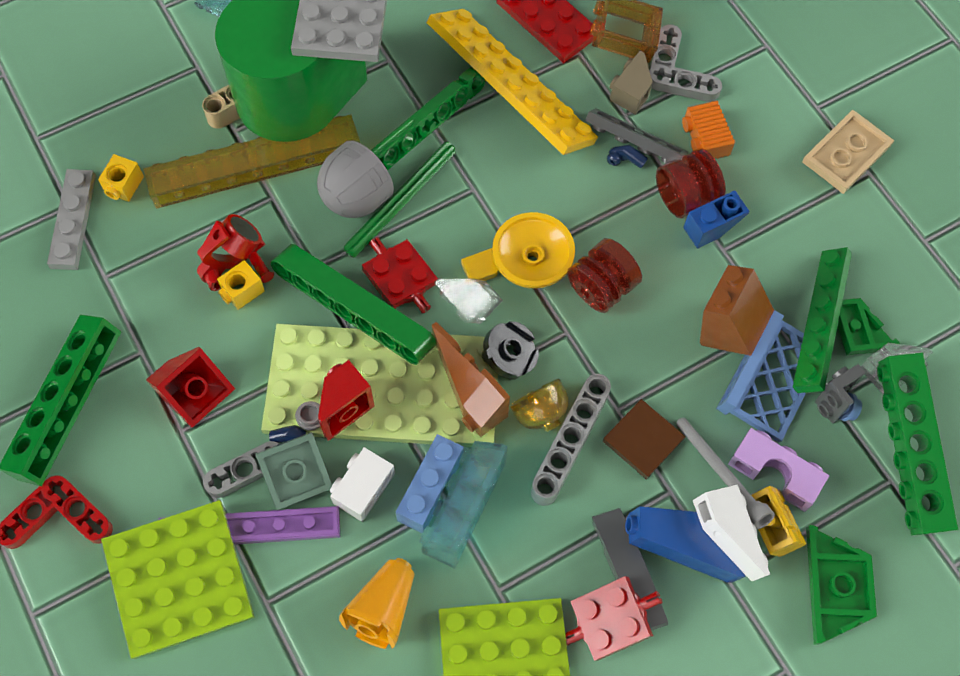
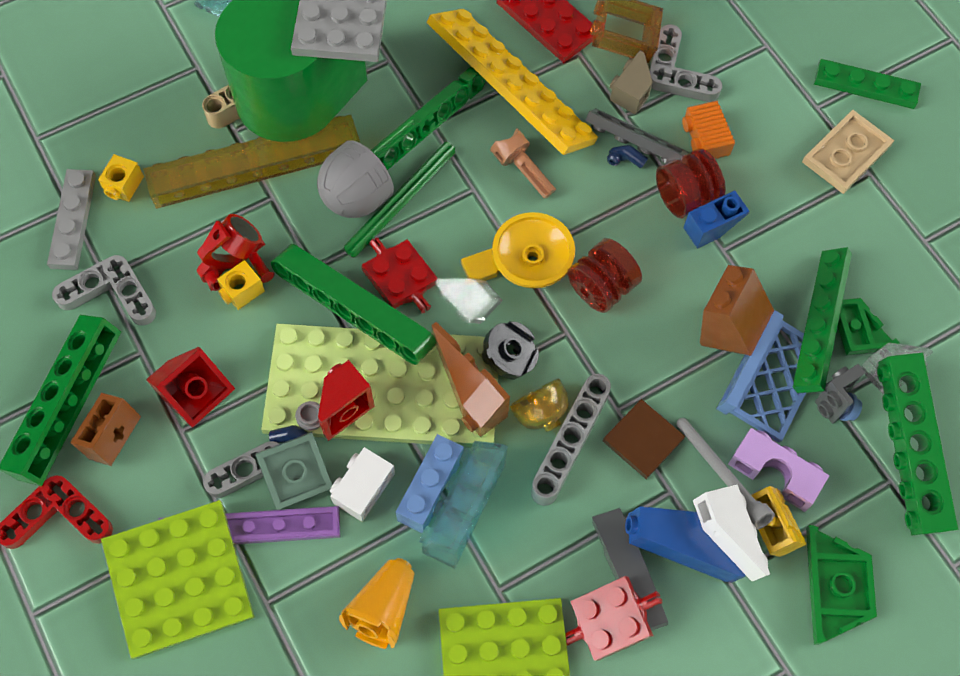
none -> light grey beam [52,255,156,325]
none -> dark orange brick [70,393,141,466]
none -> nougat piece [490,128,556,199]
none -> green plate [814,59,921,109]

